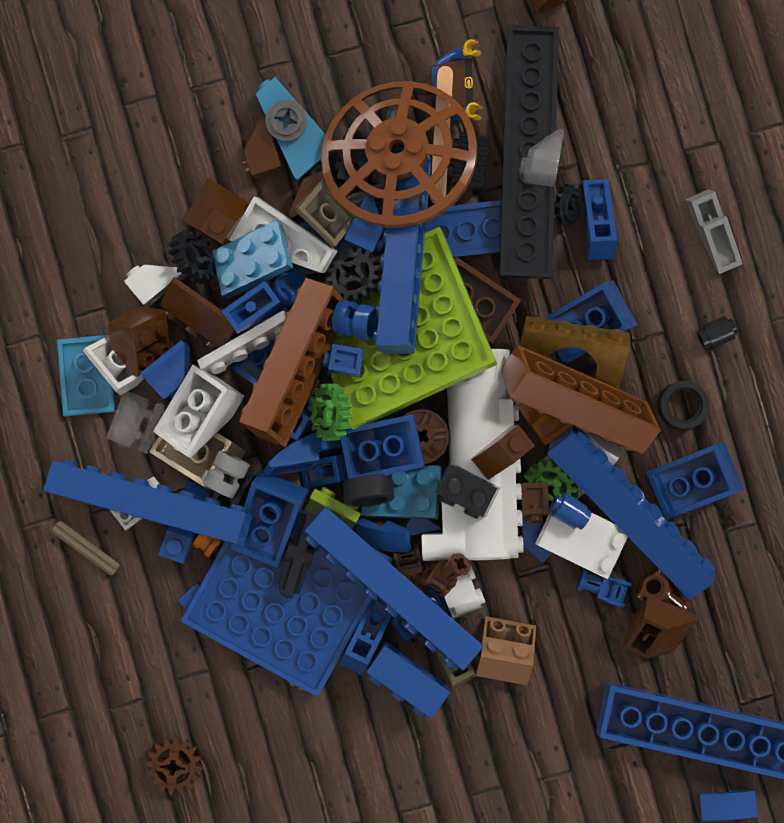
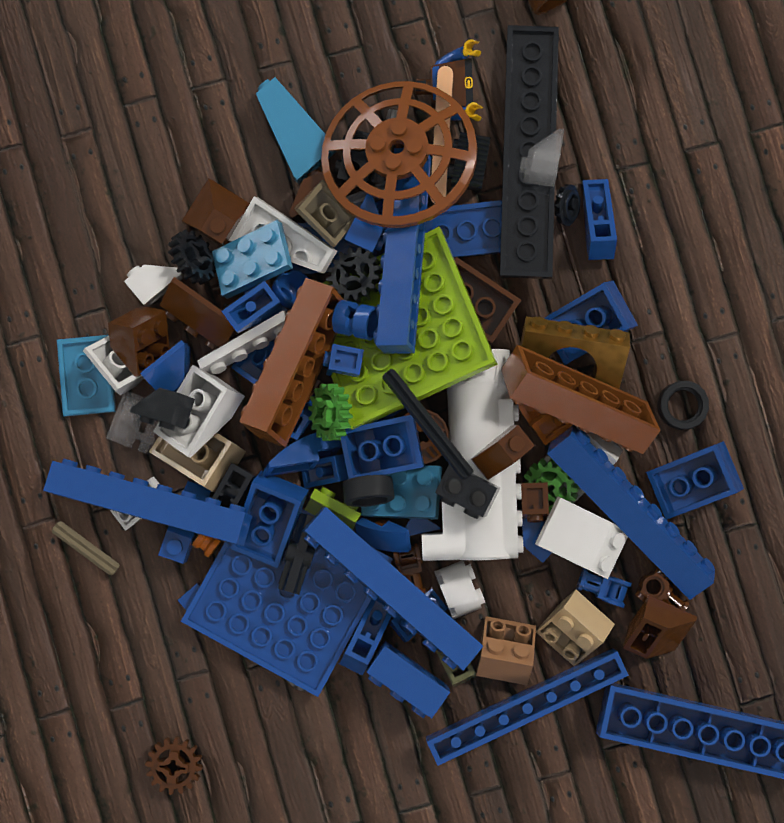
light grey wheel [203,450,250,498] -> none
reddish brown slope [242,117,283,180] -> none
flat silver gear [266,100,307,142] -> none
reddish brown connector [420,553,470,597] -> none
blue brick [550,493,592,530] -> none
light grey slope [685,189,743,274] -> none
black brick [696,316,737,349] -> none
blue slope [700,789,758,821] -> none
none -> black slope [130,388,195,431]
none -> black axle [382,369,474,480]
none -> blue brick [426,648,629,766]
none -> tan slope [536,590,615,666]

